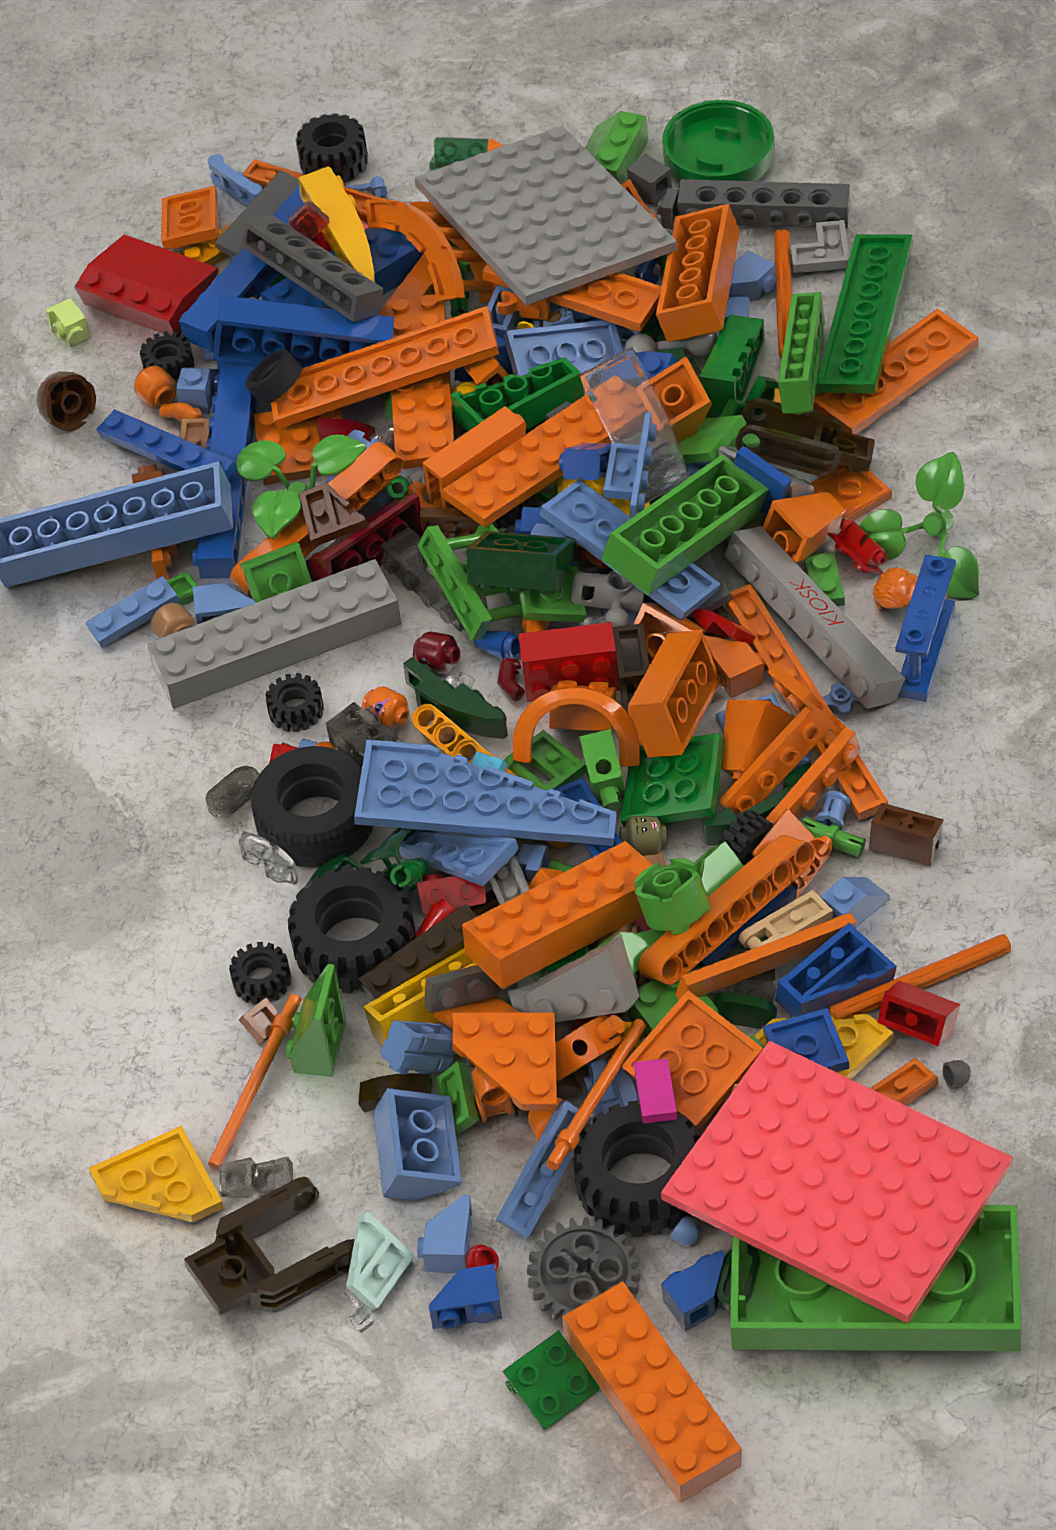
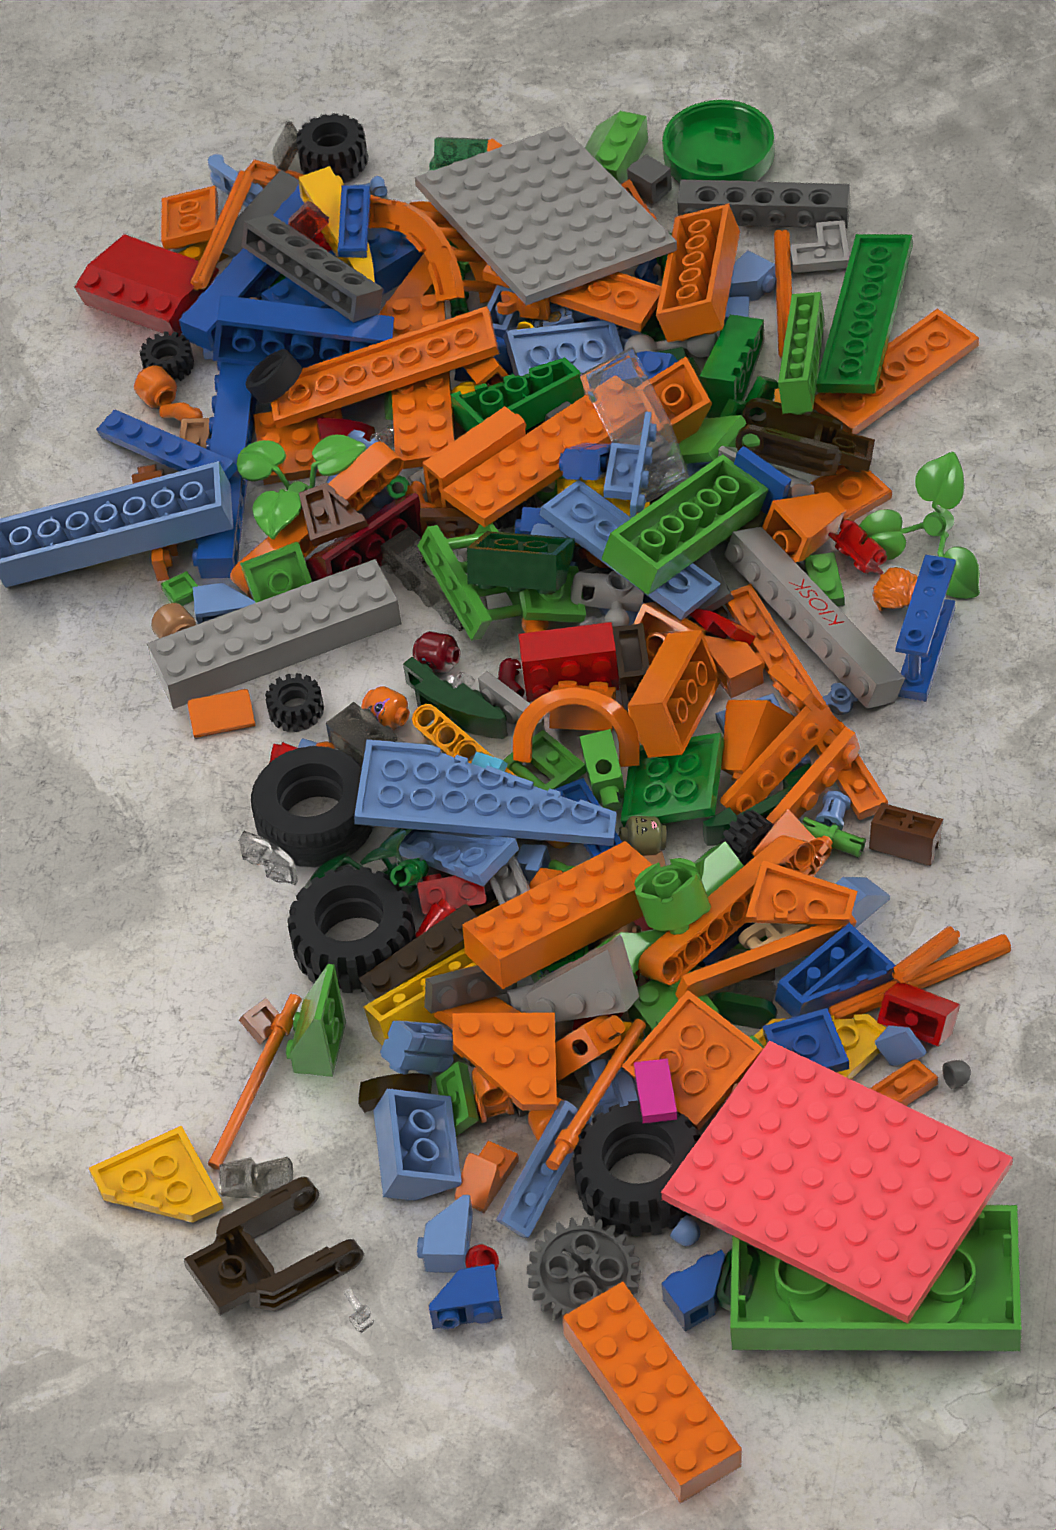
reddish brown cylinder [36,371,96,431] -> none
yellowish green brick [45,298,91,347] -> none
medium blue plate [85,576,180,648] -> none
medium blue slope [176,367,220,414] -> none
clear smoke plate [205,766,259,817] -> none
black tyre [229,942,291,1005] -> none
light aqua wing [346,1211,415,1310] -> none
blue cone [474,631,520,660] -> none
green hinge [502,1330,601,1430] -> none
dark grey plate [657,188,679,229] -> none
none -> orange slope [187,689,255,738]
none -> orange axle [191,170,254,291]
none -> clear smoke slope [272,121,298,172]
none -> blue tile [338,185,371,258]
none -> orange slope [454,1141,519,1213]
none -> light grey plate [478,671,545,737]
none -> orange wing [743,860,858,925]
none -> medium blue slope [875,1026,927,1066]
none -> orange axle [892,926,960,983]

